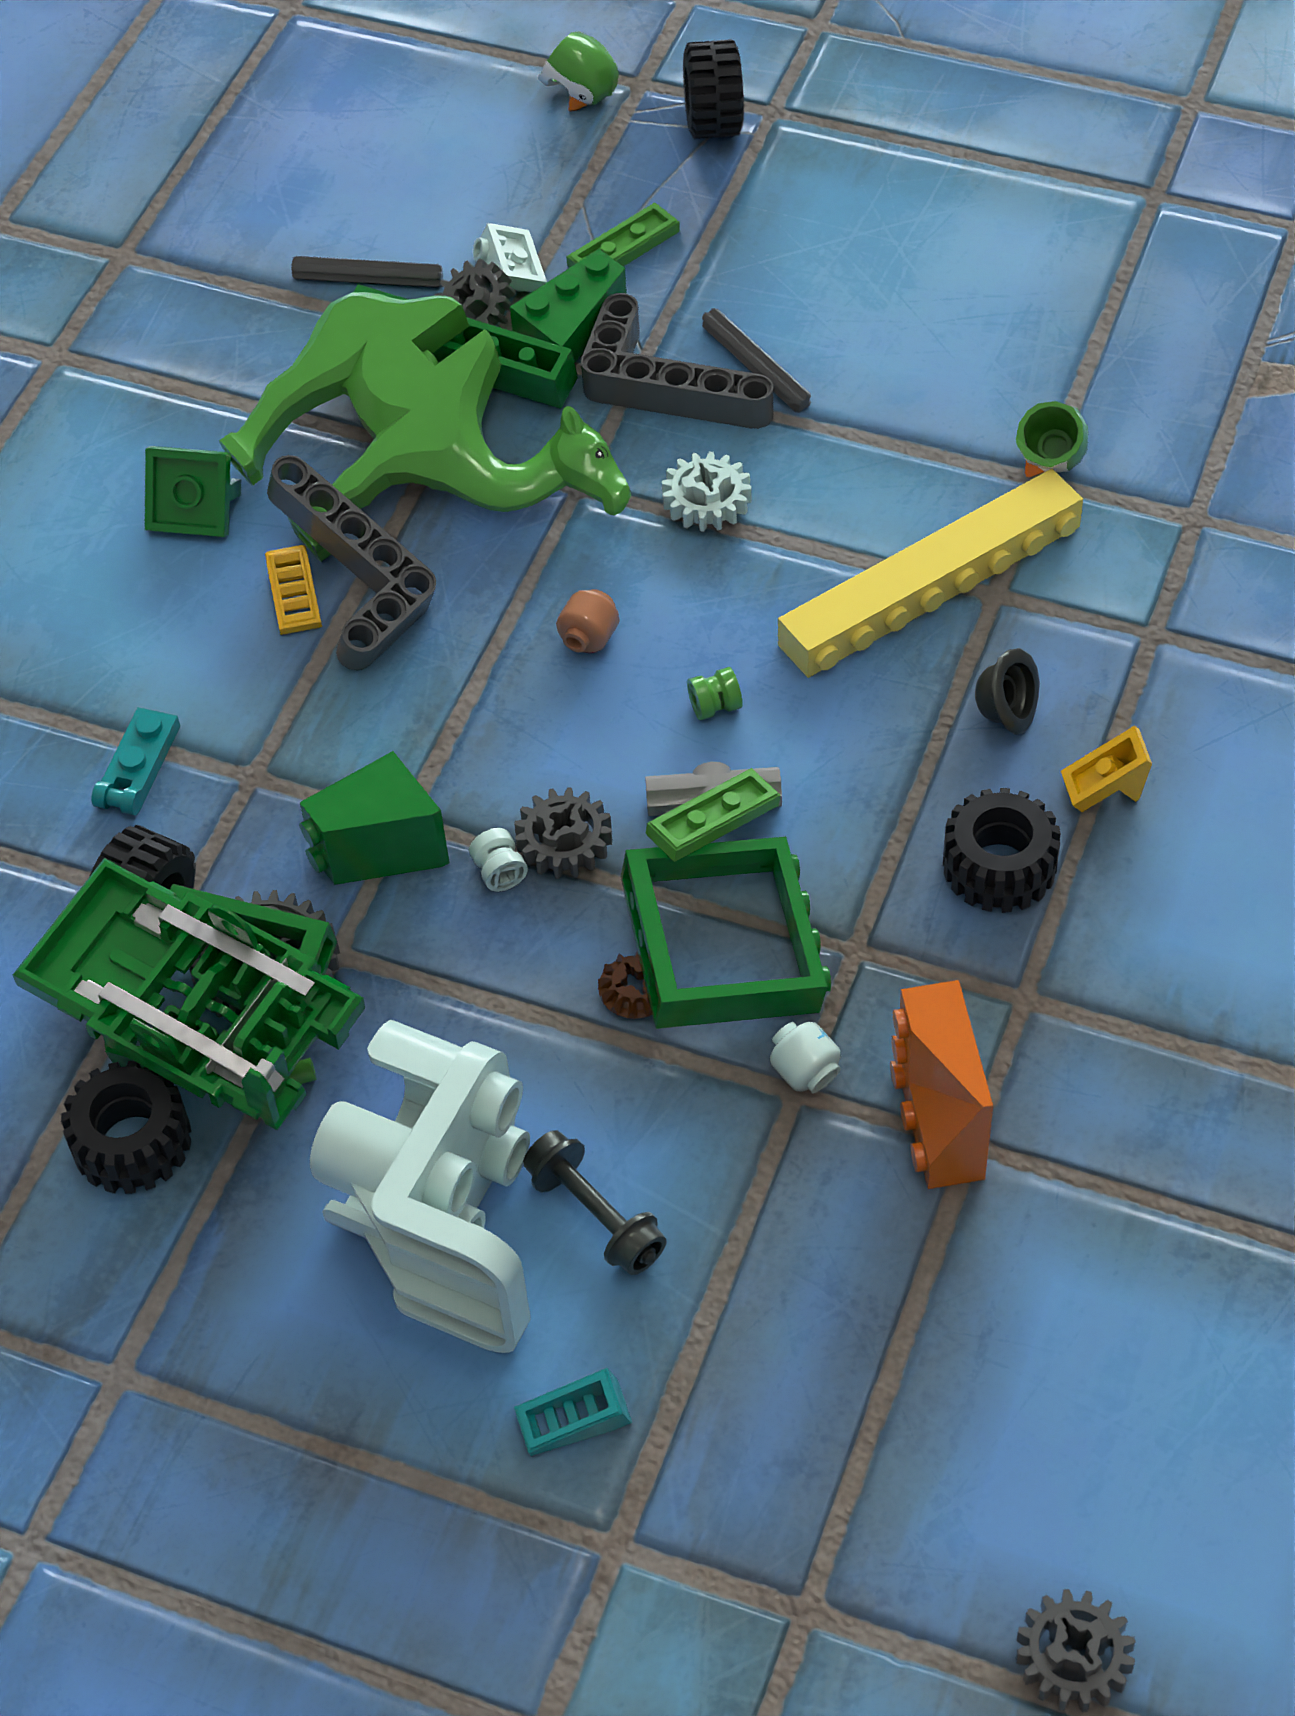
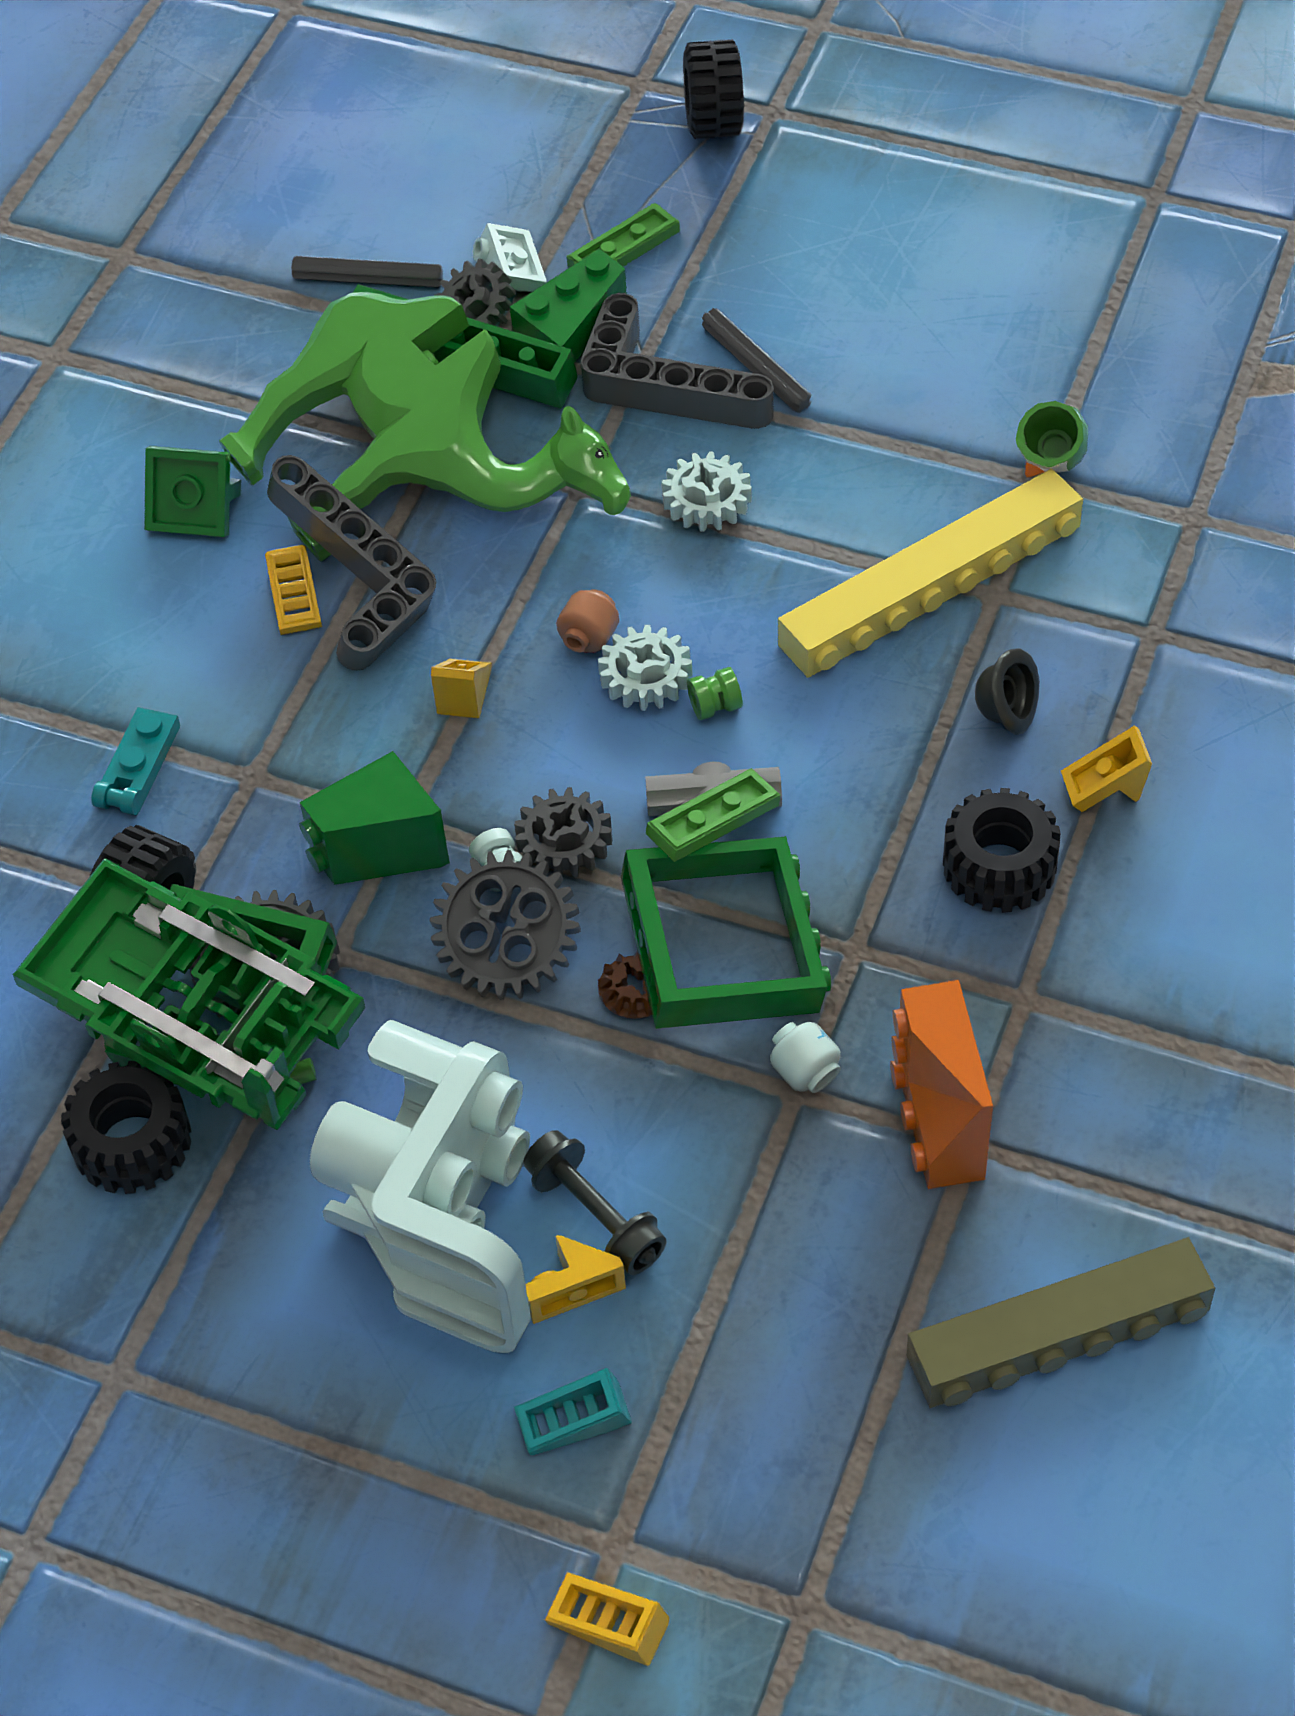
bright green piece [538,31,619,111] -> none
dark grey gear [1016,1589,1135,1713] -> none
none -> dark grey gear [430,850,581,1000]
none -> yellow slope [431,658,492,718]
none -> yellow slope [525,1235,626,1324]
none -> yellow slope [545,1572,669,1666]
none -> light aqua gear [598,625,693,711]
none -> olive brick [906,1237,1215,1408]

